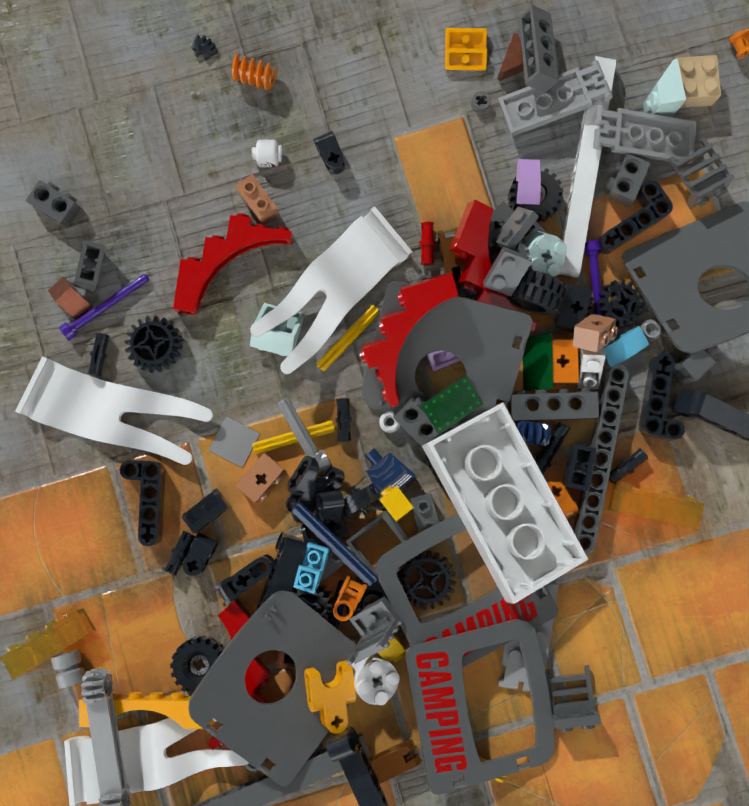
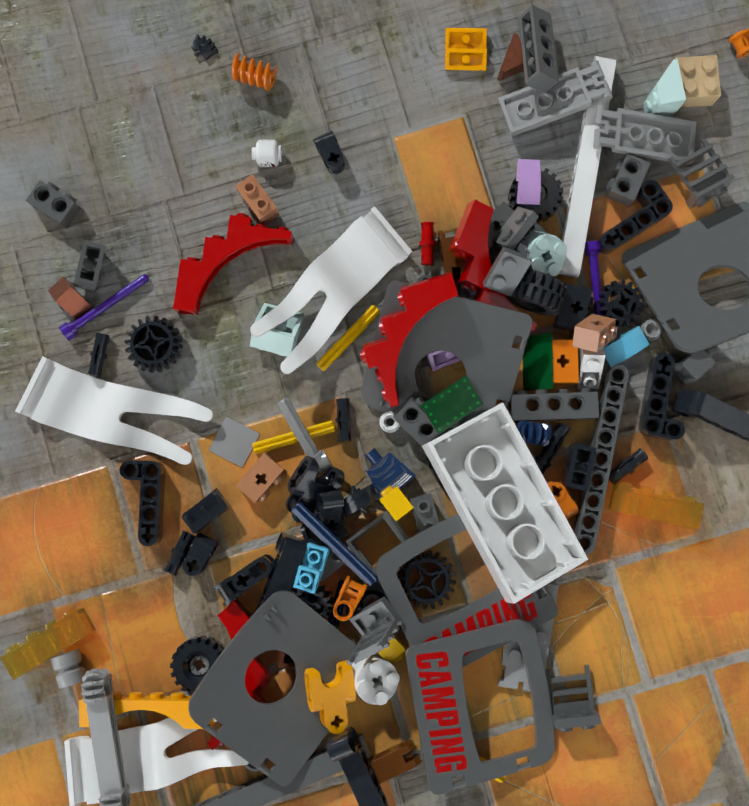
dark grey bush [471,91,491,113] -> none

